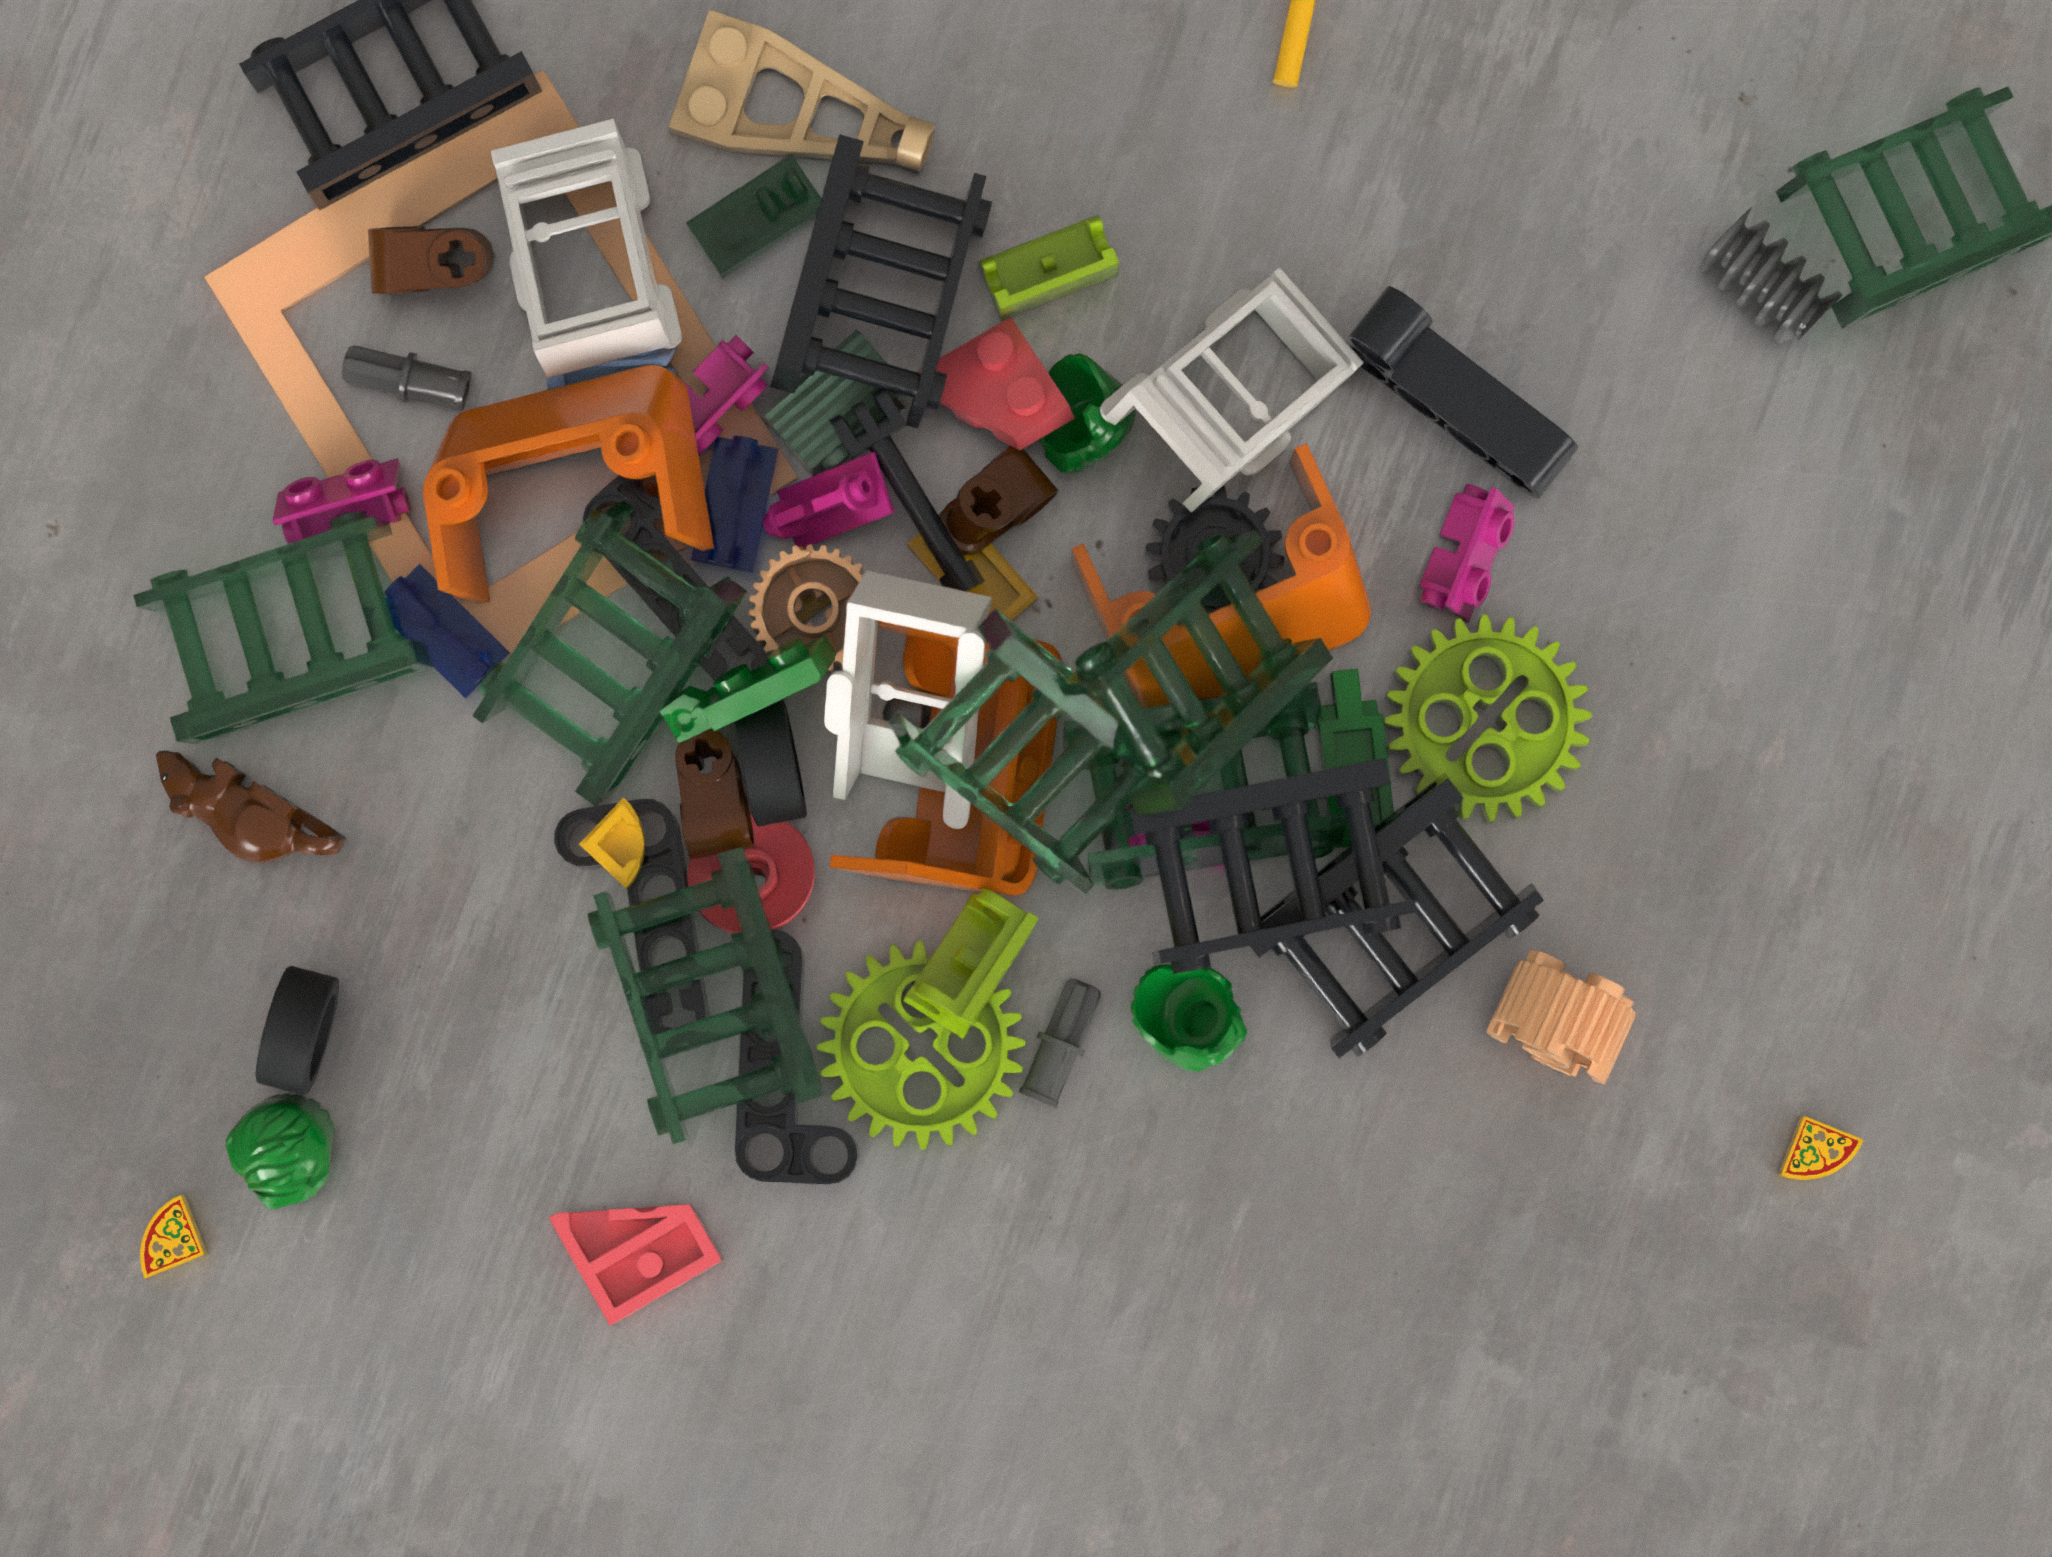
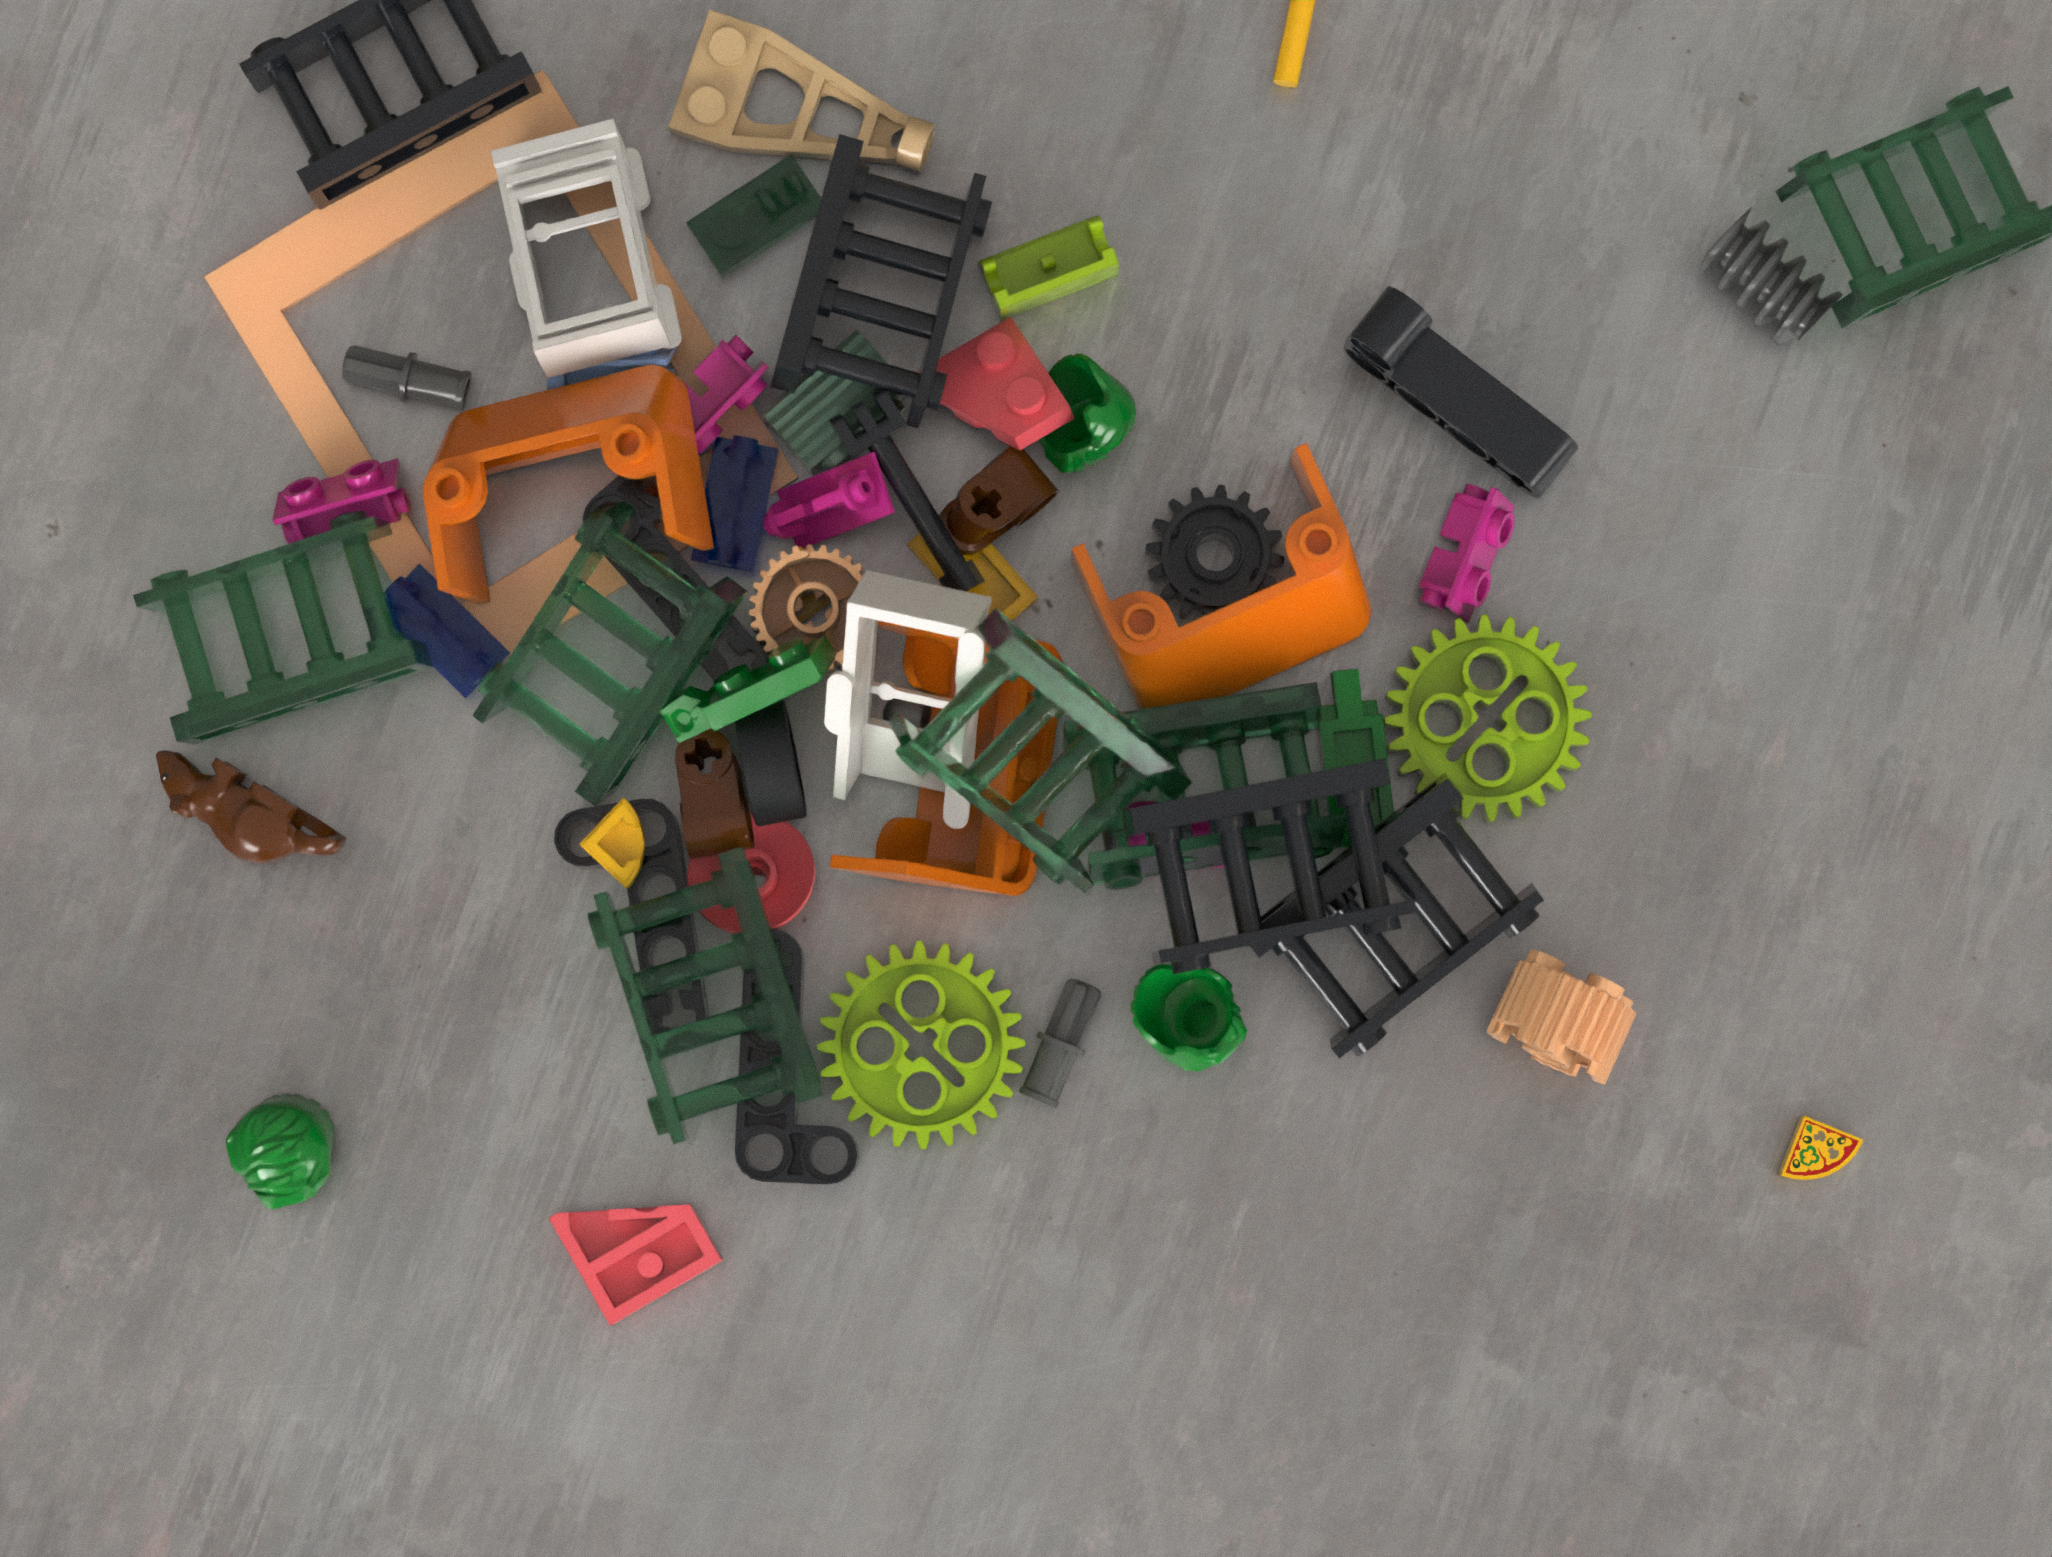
tile [140,1194,208,1279] -> none
black tyre [255,966,339,1095] -> none
reddish brown piece [368,226,494,294] -> none
lime hinge [903,888,1039,1039] -> none
clear green fence [1058,531,1333,815] -> none
white piece [1100,267,1364,512] -> none

